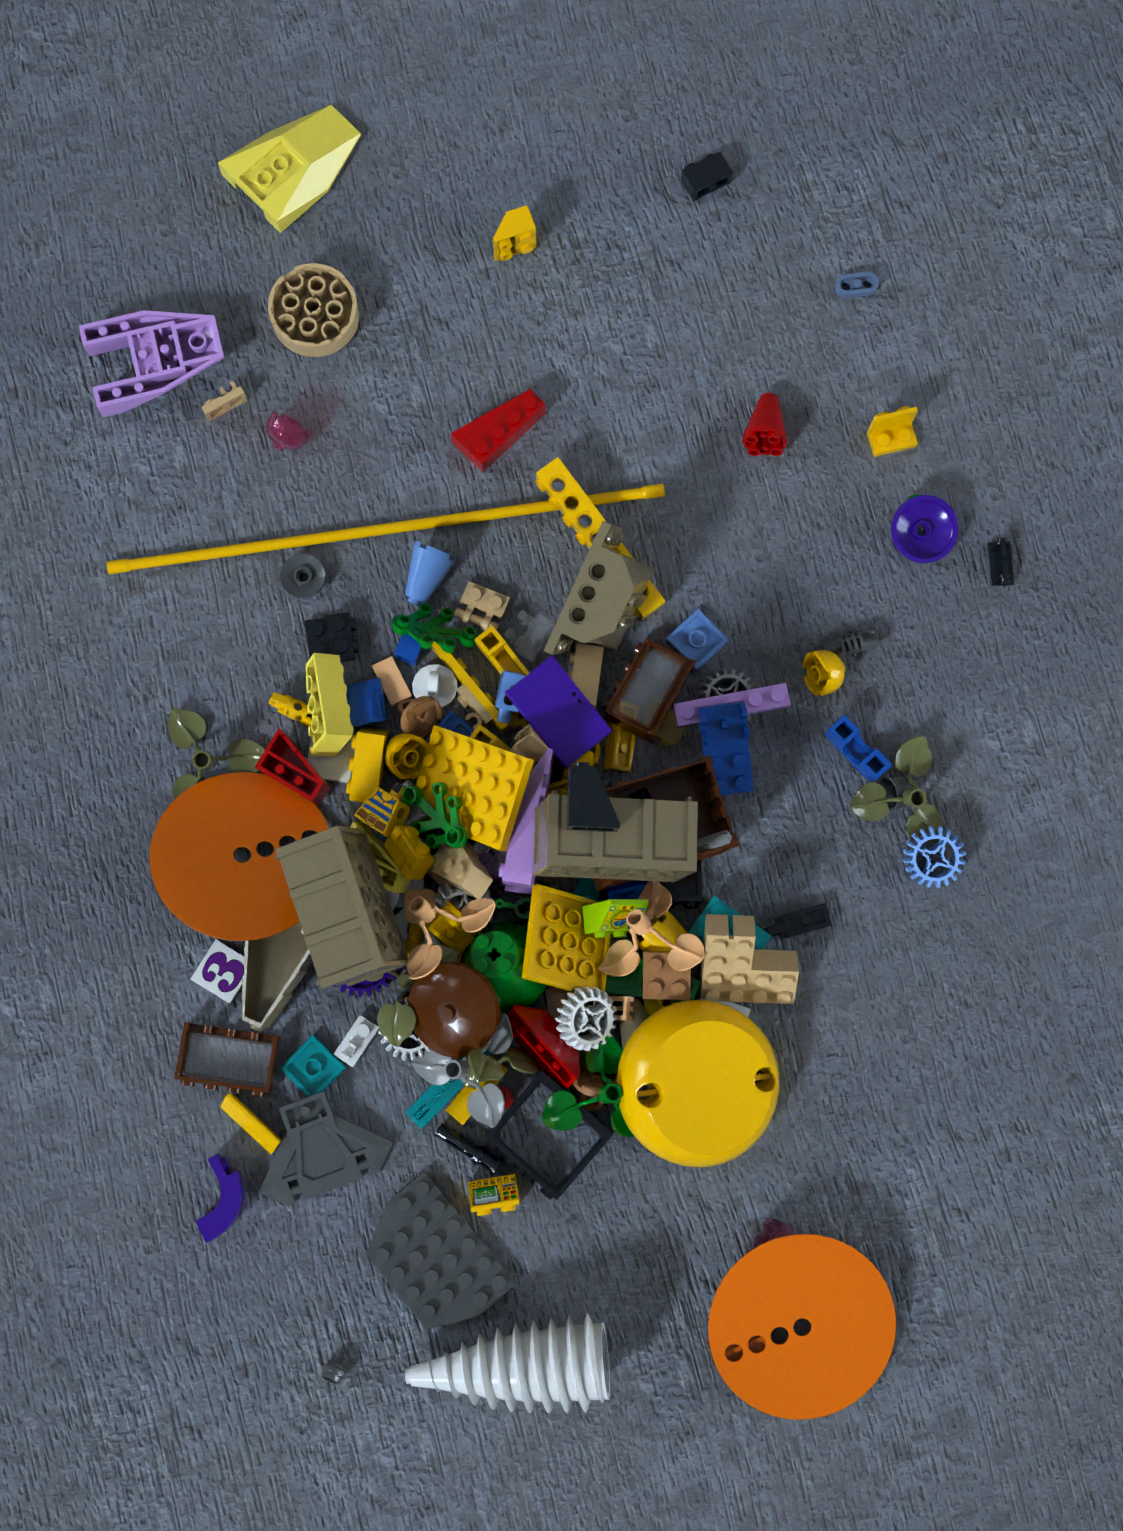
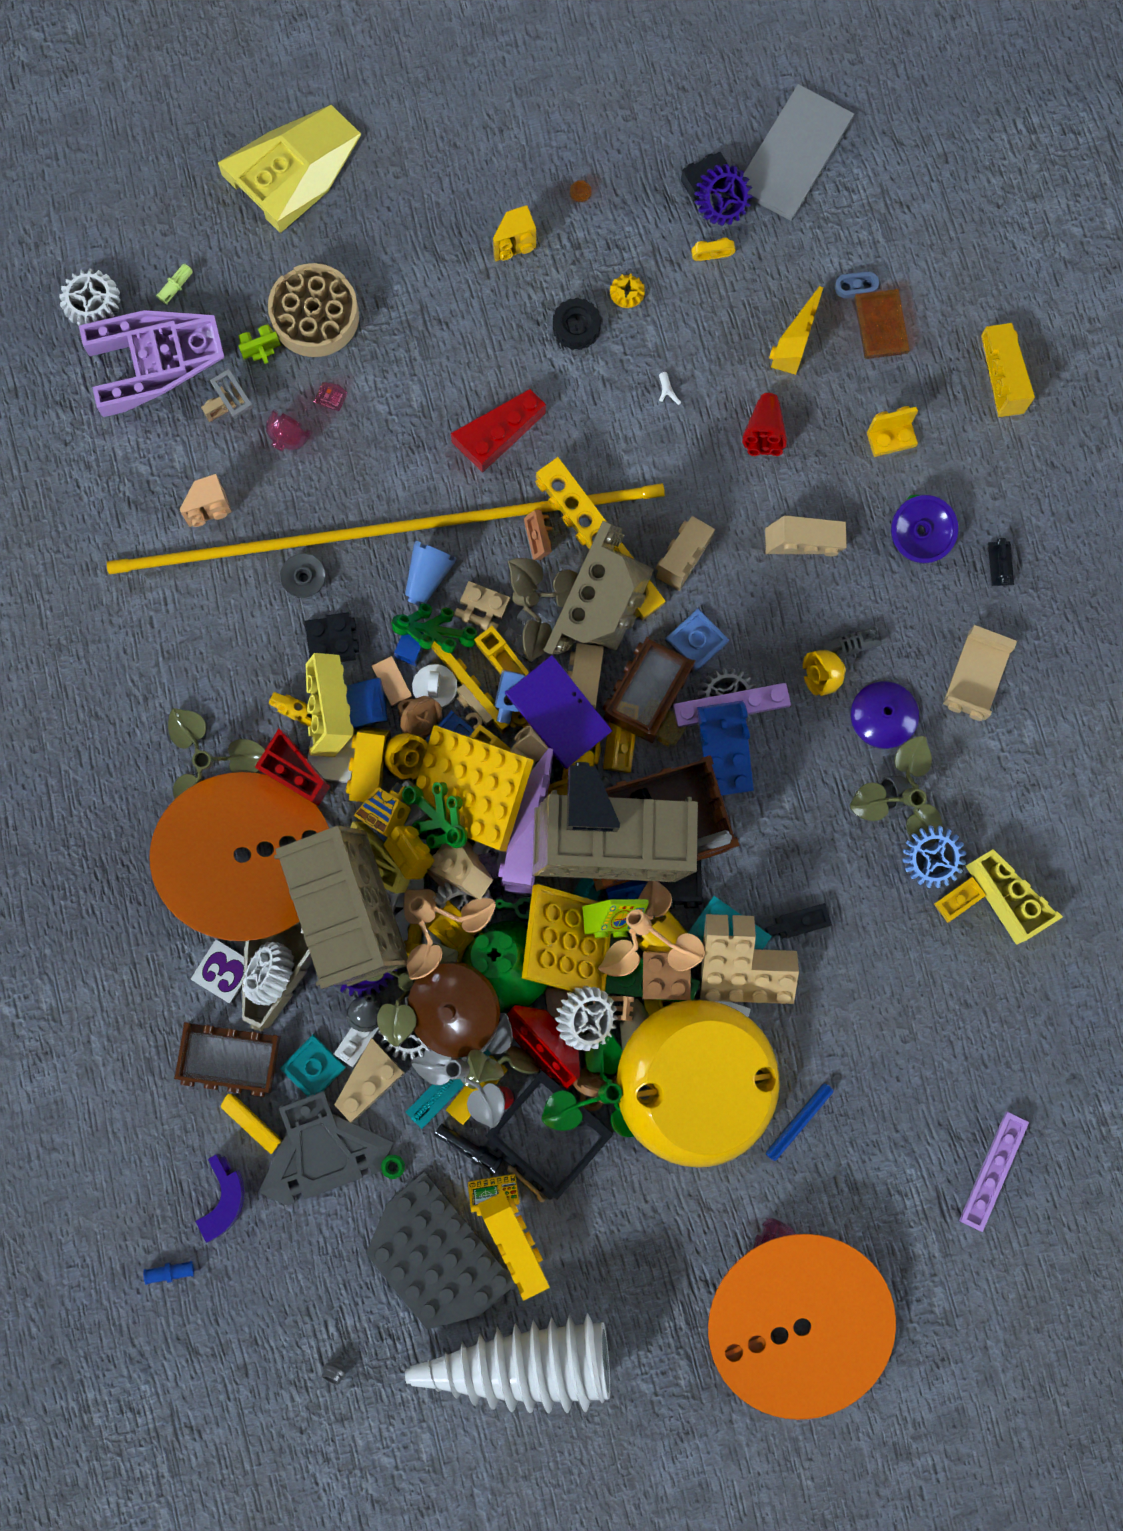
blue arch [824,715,892,783] -> none
none -> white gear [59,269,120,326]
none -> blue pin [143,1261,194,1285]
none -> yellowish green axle [156,264,193,305]
none -> light nougat slope [180,474,232,527]
none -> light grey tile [210,369,253,419]
none -> lime hips [238,324,281,364]
none -> white gear [243,942,294,1006]
none -> clear pink slope [314,382,347,411]
none -> tan wedge [334,1038,405,1122]
none -> dark grey helmet [346,995,381,1032]
none -> green plate [381,1155,405,1179]
none -> yellow wedge [478,1191,550,1301]
none -> tan hinge [507,1165,547,1202]
none -> dark tan plant [508,558,578,661]
none -> nougat plate [524,510,552,560]
none -> black tyre [553,298,601,350]
none -> clear orange plate [570,180,591,202]
none -> yellow gear [610,274,645,308]
none -> tan wedge [655,516,715,591]
none -> white bar [659,372,681,405]
none -> yellow plate [691,238,736,261]
none -> dark purple gear [694,164,753,226]
none -> light grey tile [735,84,854,221]
none -> tan wedge [765,515,847,556]
none -> blue axle [766,1083,834,1161]
none -> yellow wedge [769,286,824,375]
none -> dark purple dish [850,681,919,749]
none -> clear orange plate [854,289,910,359]
none -> yellow plate [934,877,986,923]
none -> tan panel [943,625,1017,721]
none -> lavender plate [959,1112,1029,1232]
none -> light yellow wedge [966,849,1063,945]
none -> yellow wedge [981,323,1035,417]

